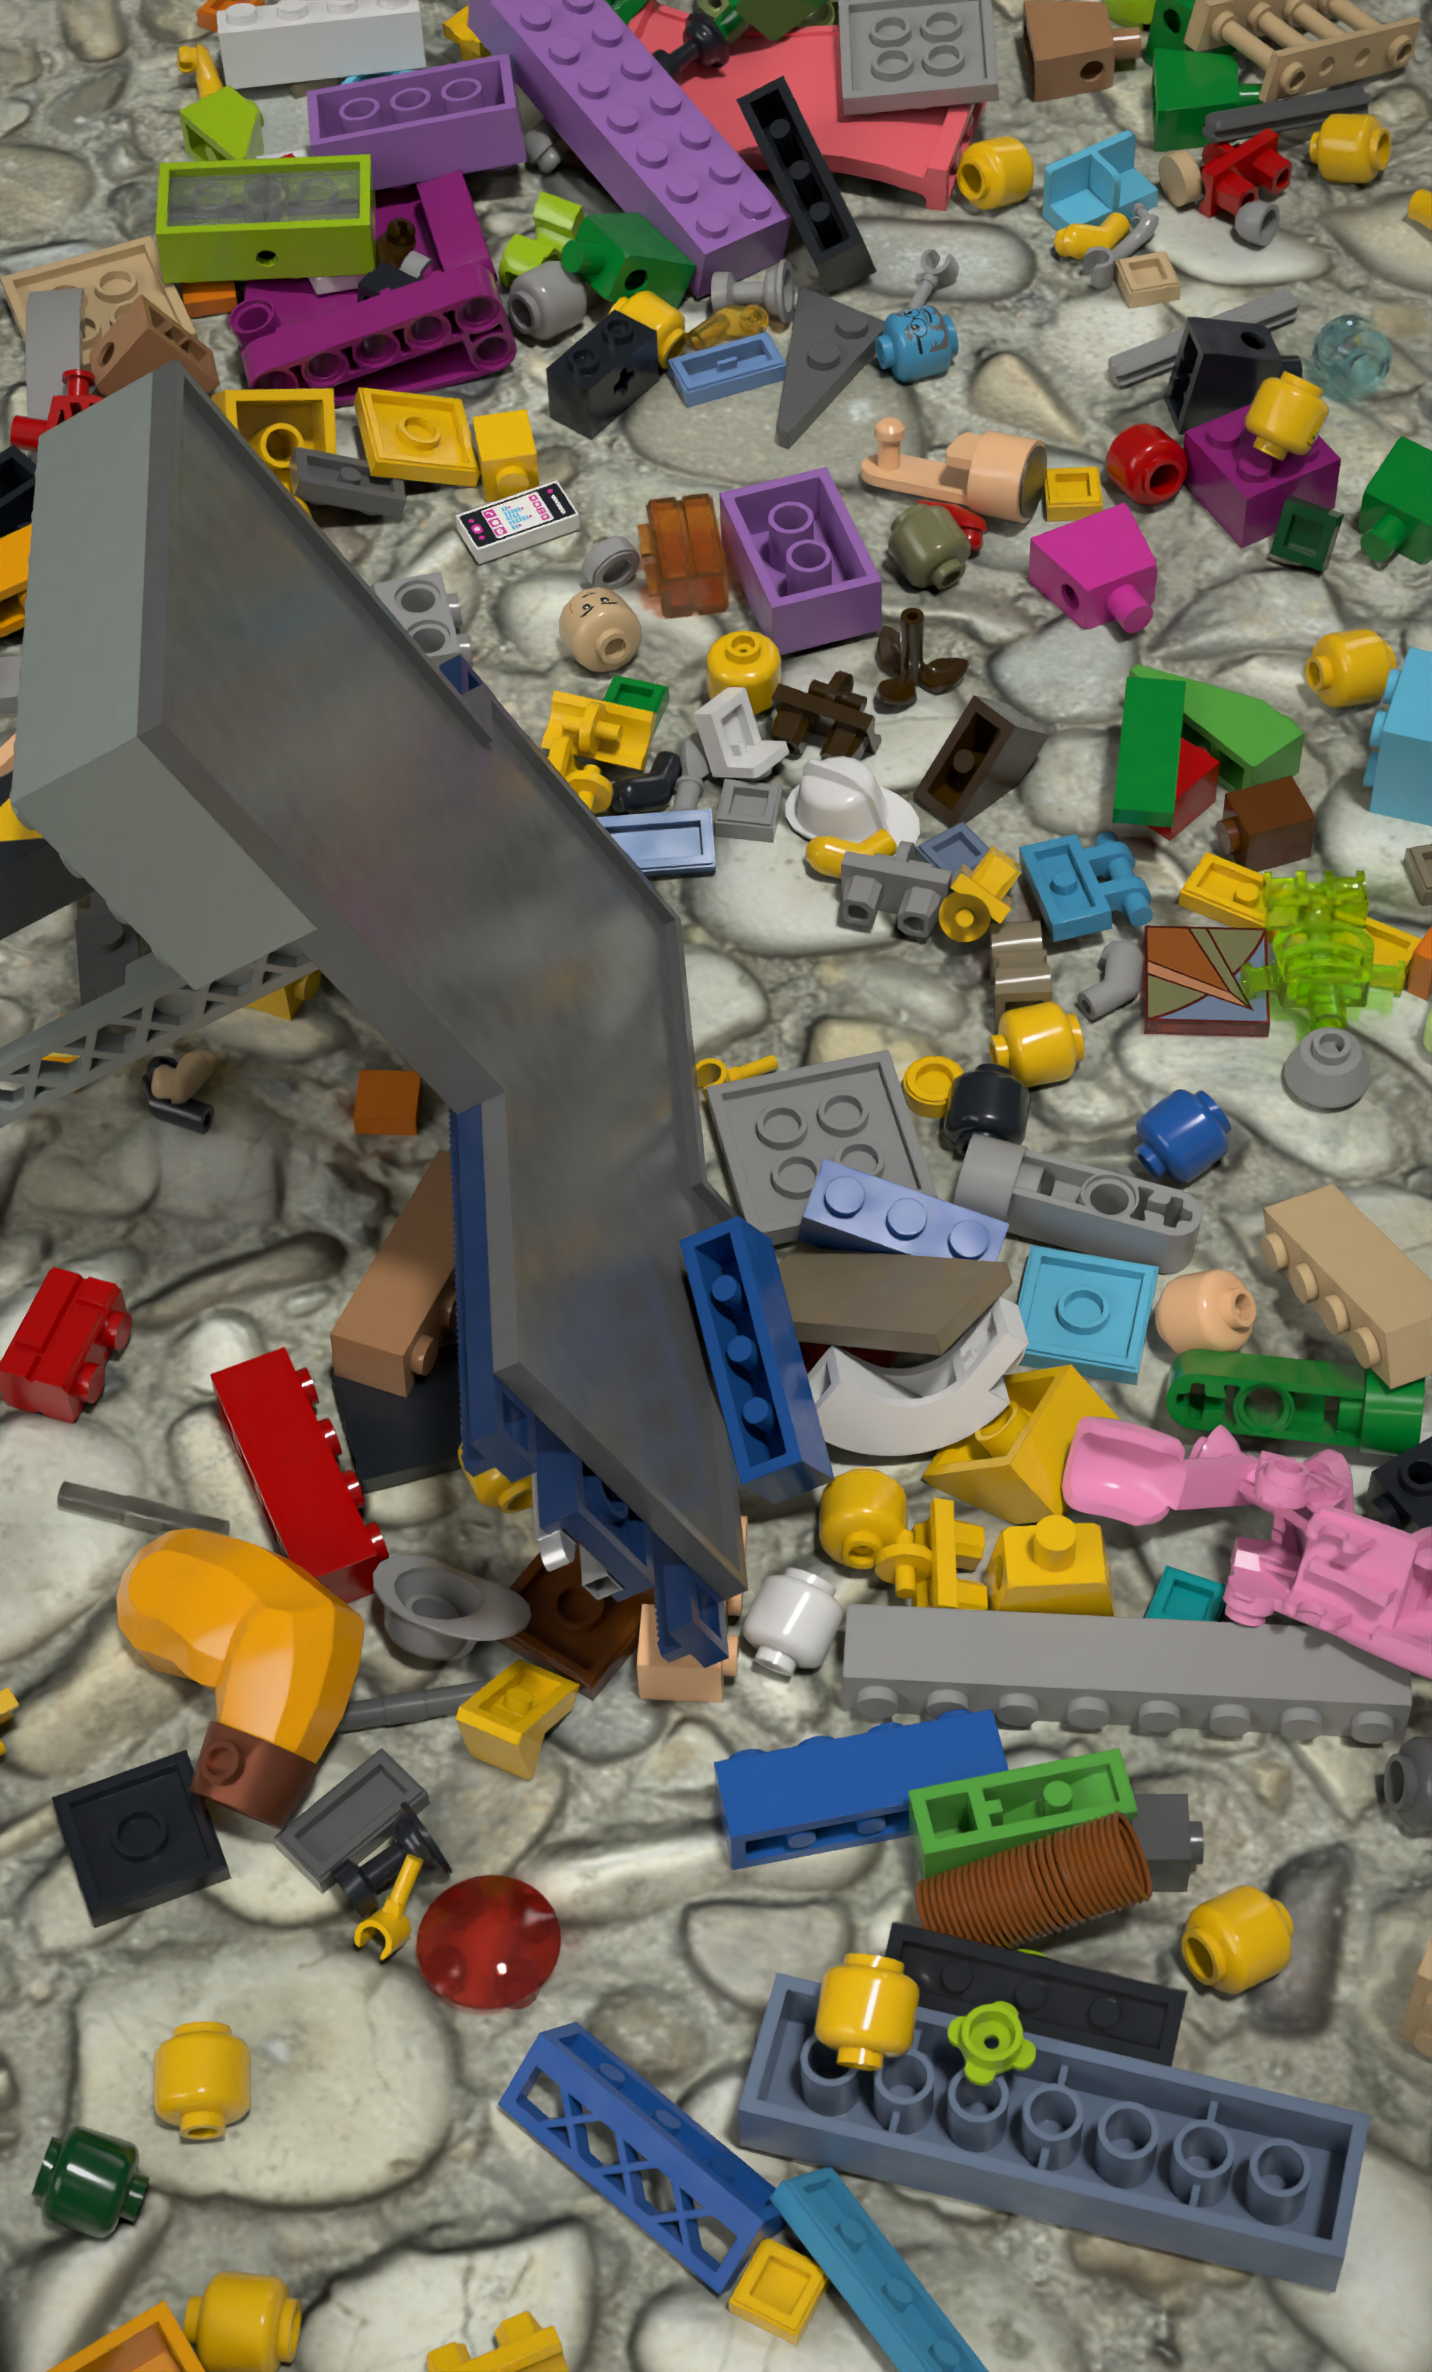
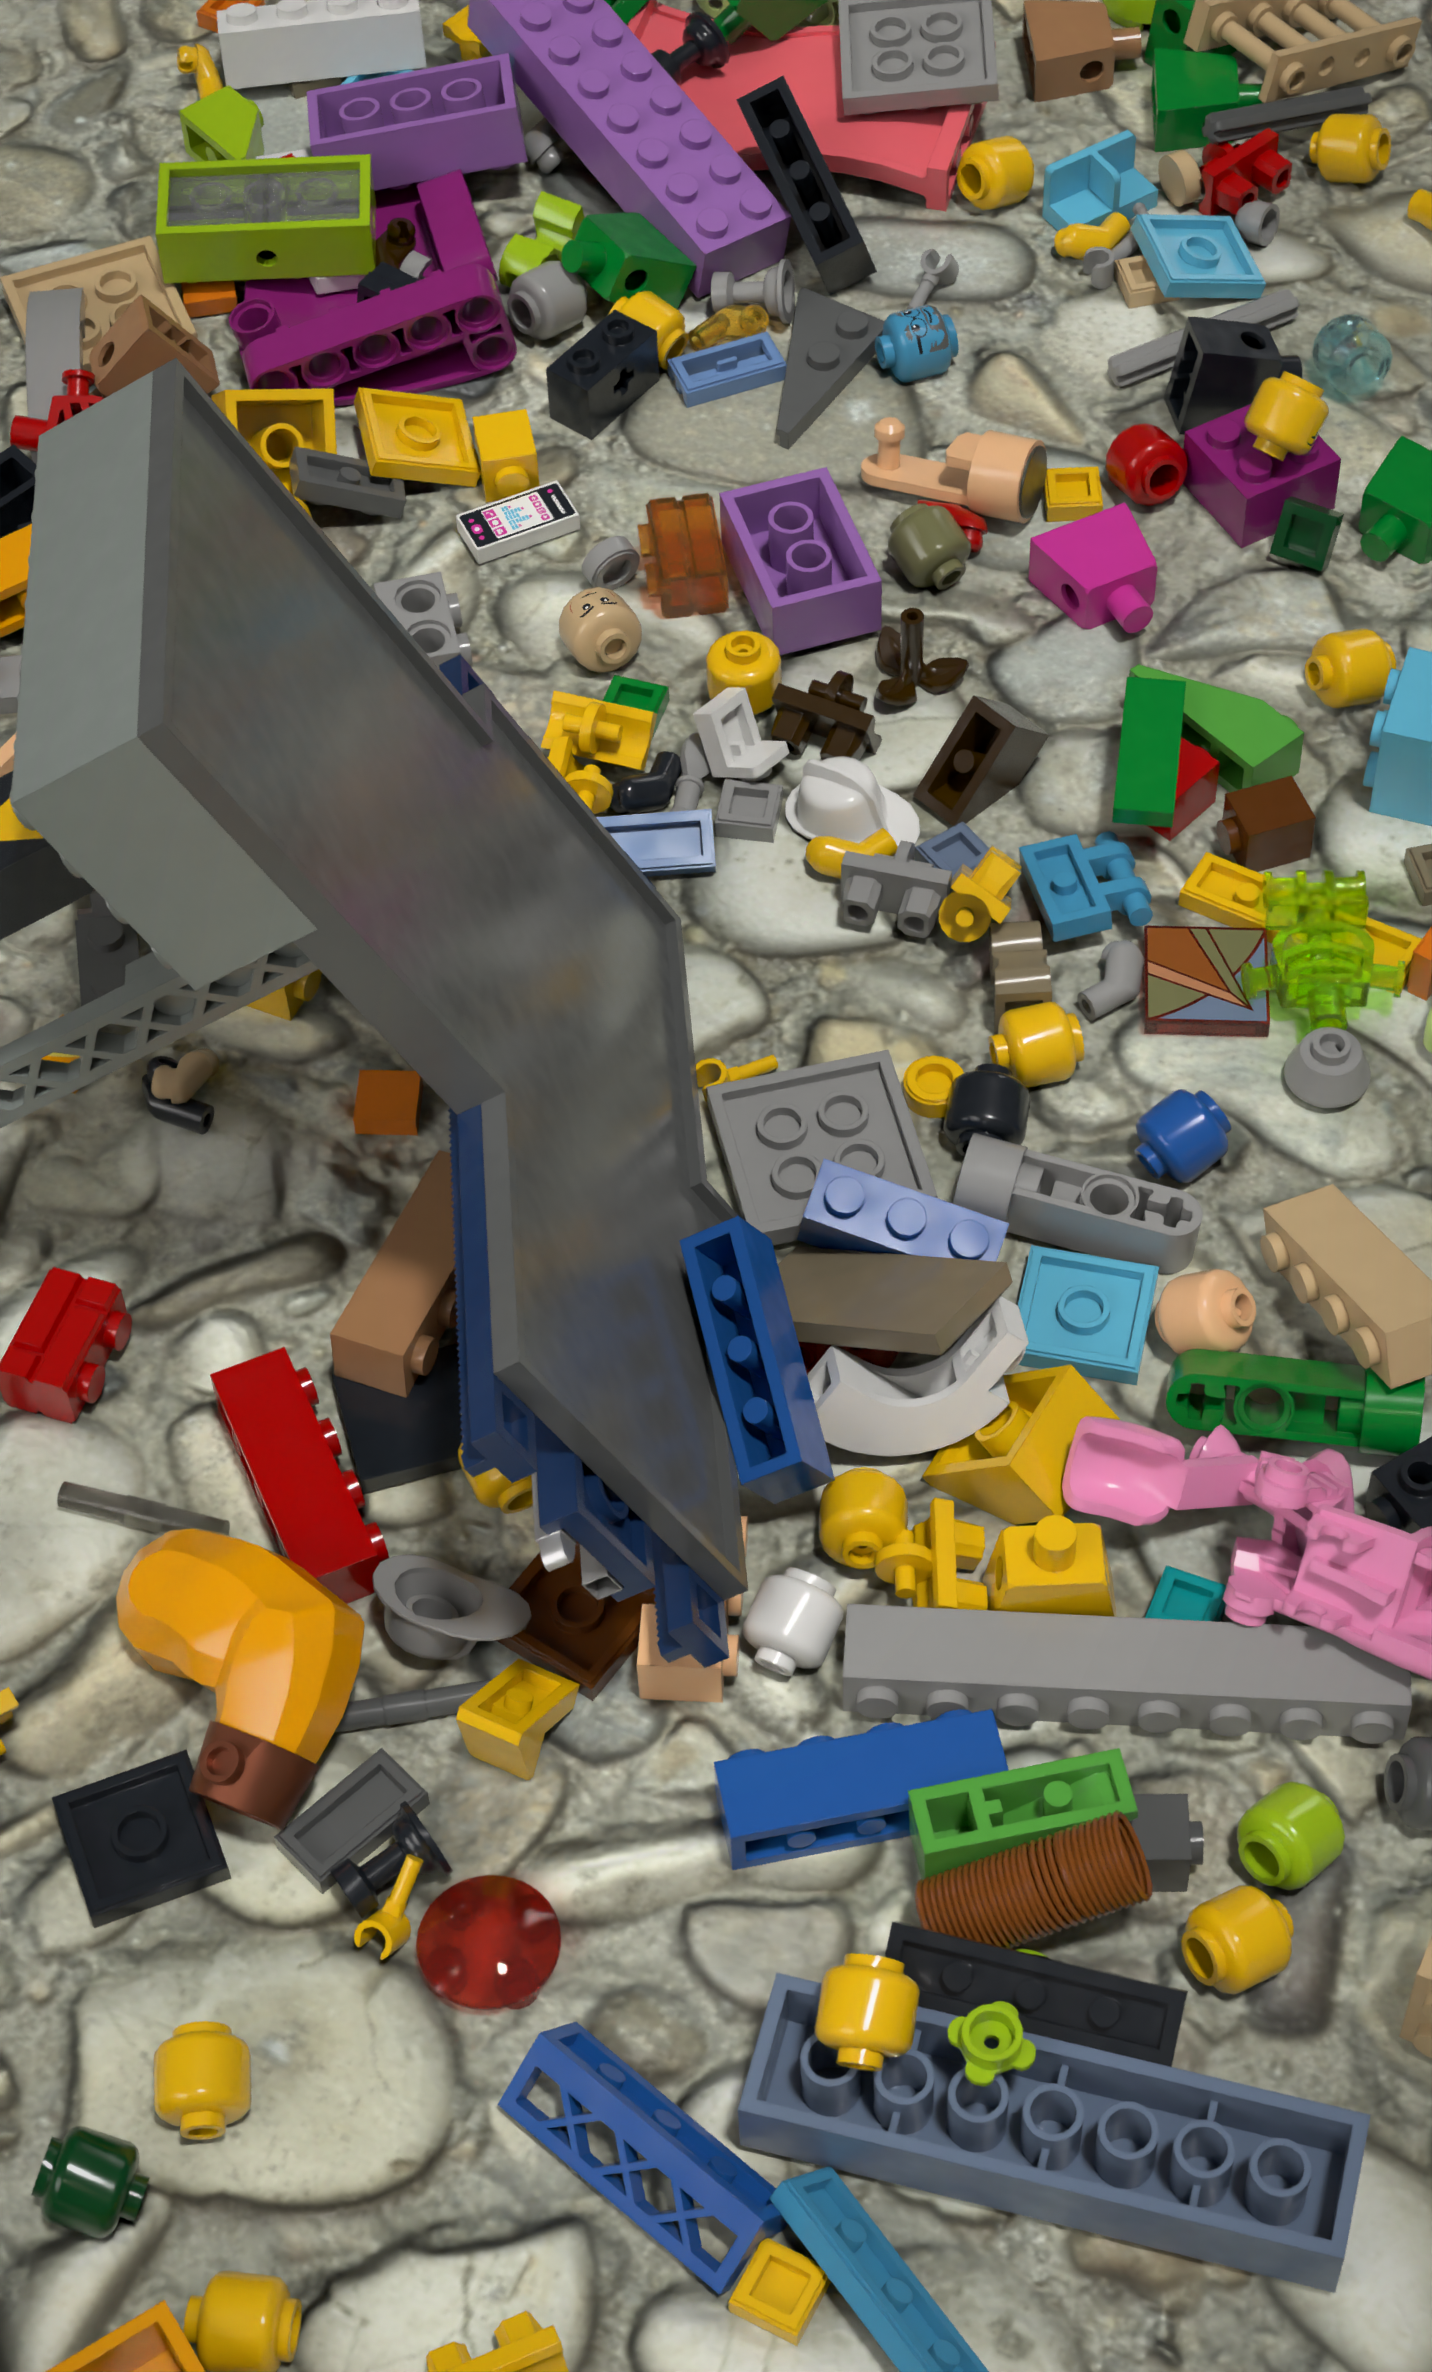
none -> medium azure tile [1131,214,1266,299]
none -> lime head [1237,1781,1345,1890]

